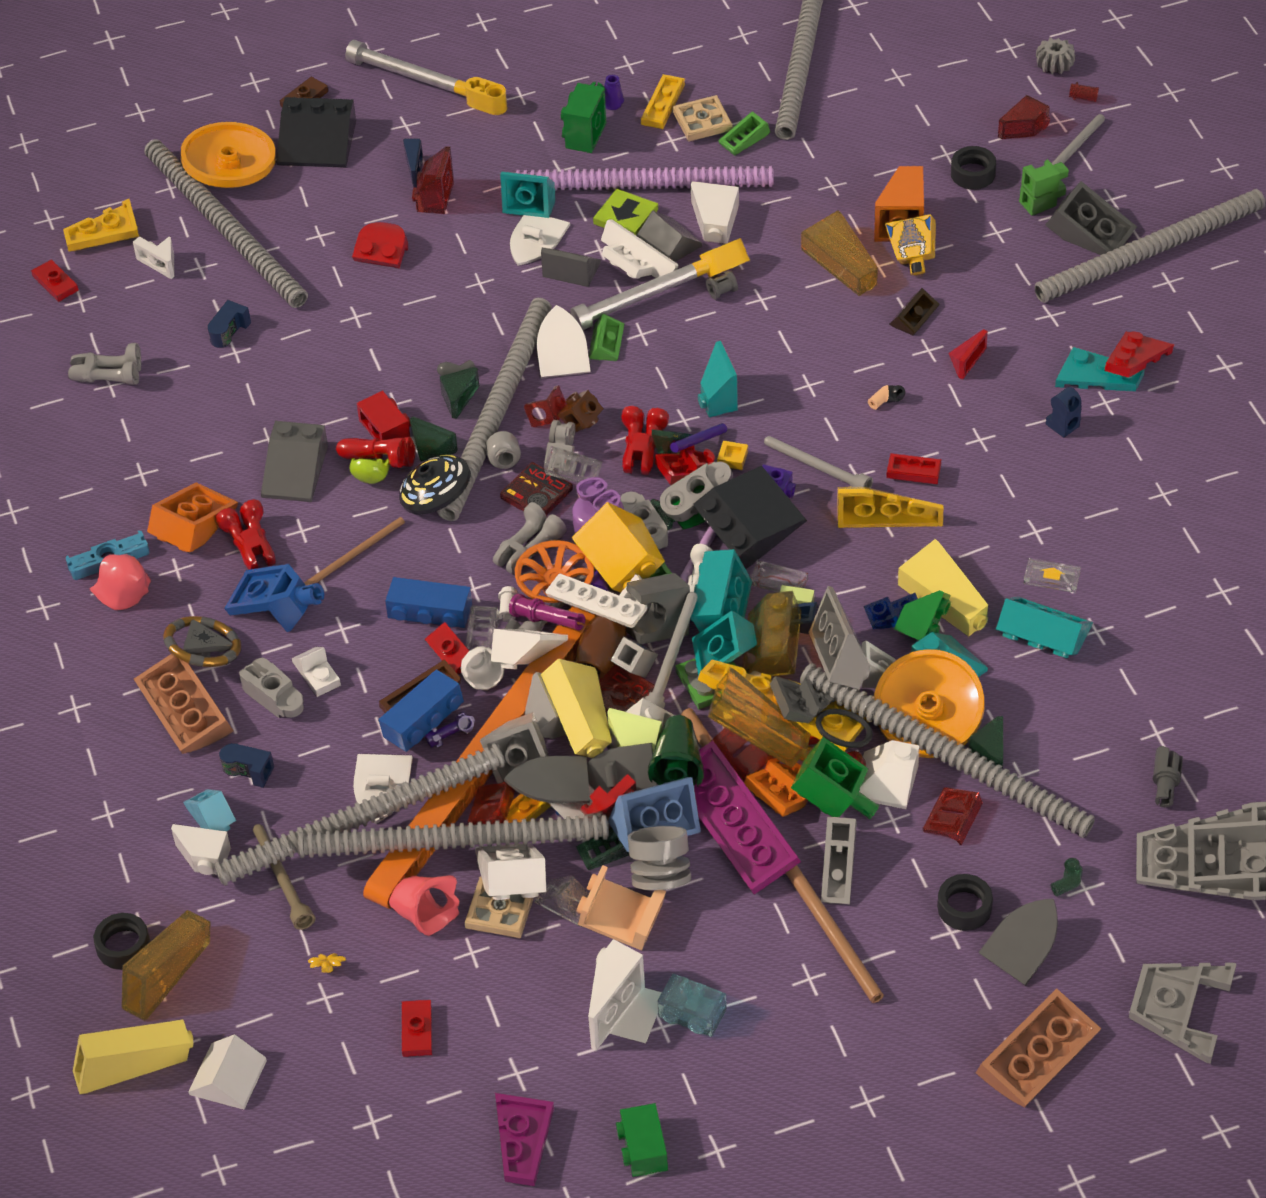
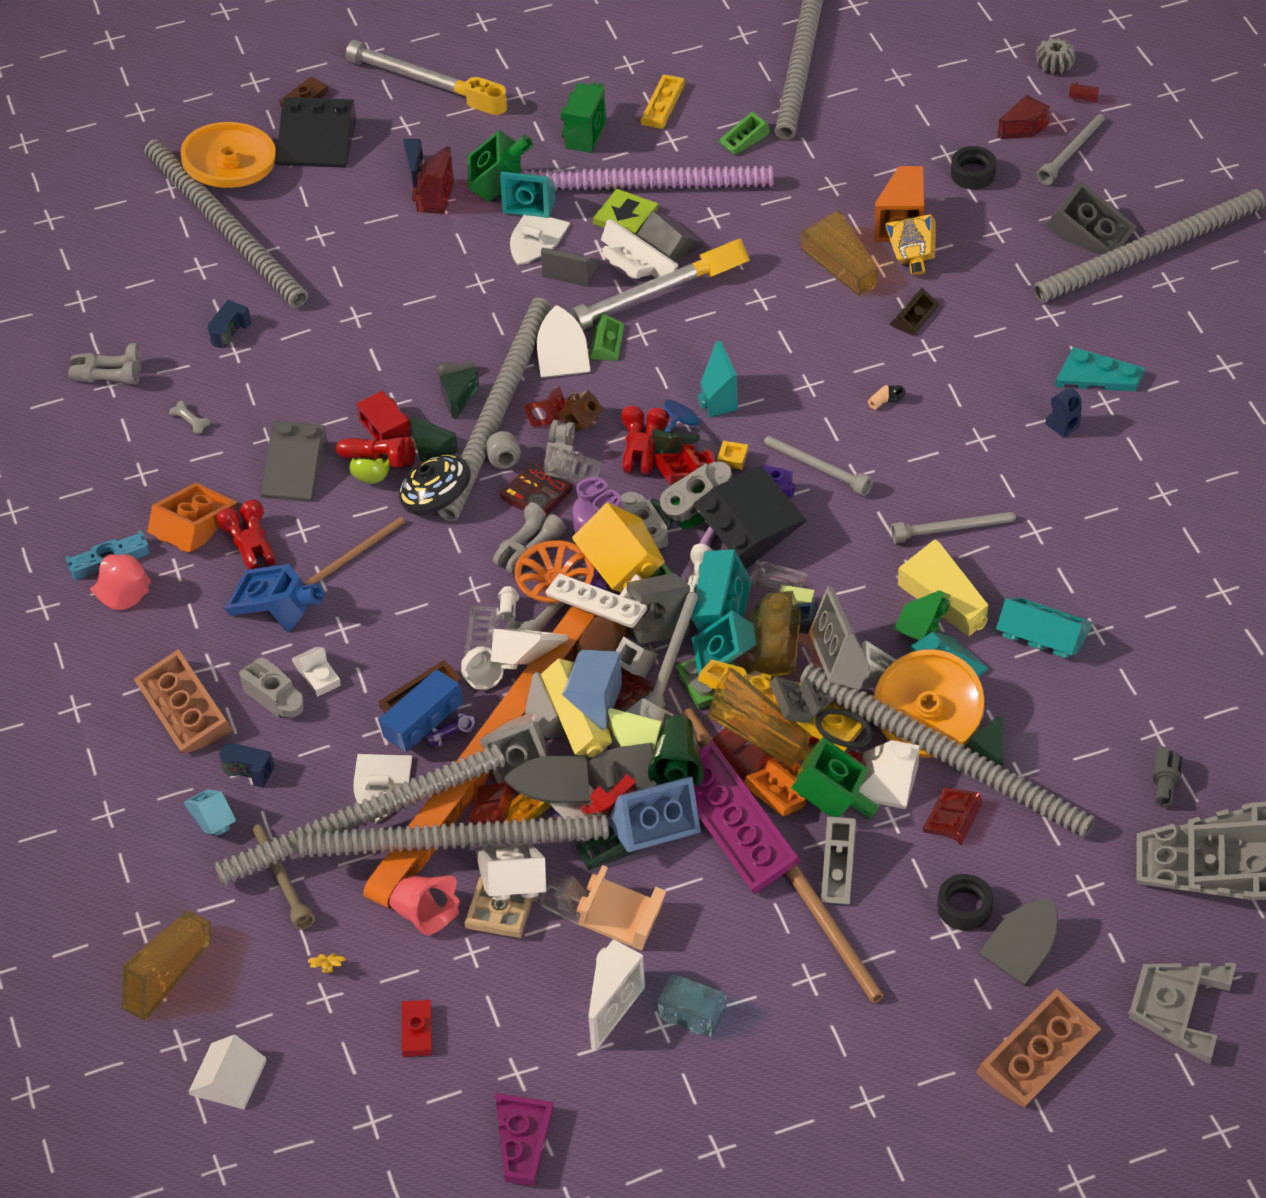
red plate [31,259,79,302] -> none
yellow wing [63,199,139,252] -> none
light yellow slope [73,1020,193,1094] -> none
black tyre [93,912,151,970] -> none
white slope [133,237,174,279] -> none
dark grey piece [163,616,241,667] -> none
white slope [171,824,231,875] -> none
red slope [352,222,409,268] -> none
blue brick [385,577,472,628] -> none
red plate [425,622,469,675] -> none
magenta pin [509,593,585,631] -> none
dark purple cone [604,75,624,110] -> none
white sticker [610,988,666,1043] -> none
green brick [616,1103,668,1177] -> none
light grey wheel [628,826,691,890] -> none
dark purple bar [670,423,727,453] -> none
tan piece [673,95,732,142] -> none
white slope [691,181,739,244] -> none
dark grey bush [706,271,738,300] -> none
yellow wedge [837,487,944,528] -> none
clear blue slope [863,593,918,629] -> none
red plate [886,453,942,484] -> none
red slope [948,329,988,379] -> none
bright green hips [1019,159,1069,216] -> none
clear tile [1023,558,1081,593] -> none
clear green arm [1050,858,1083,896] -> none
red wing [1104,331,1174,378] -> none
none -> light grey piece [169,400,211,434]
none -> green brick [467,130,534,202]
none -> medium blue slope [562,650,622,730]
none -> blue piece [663,400,700,433]
none -> light grey piece [891,512,1016,544]

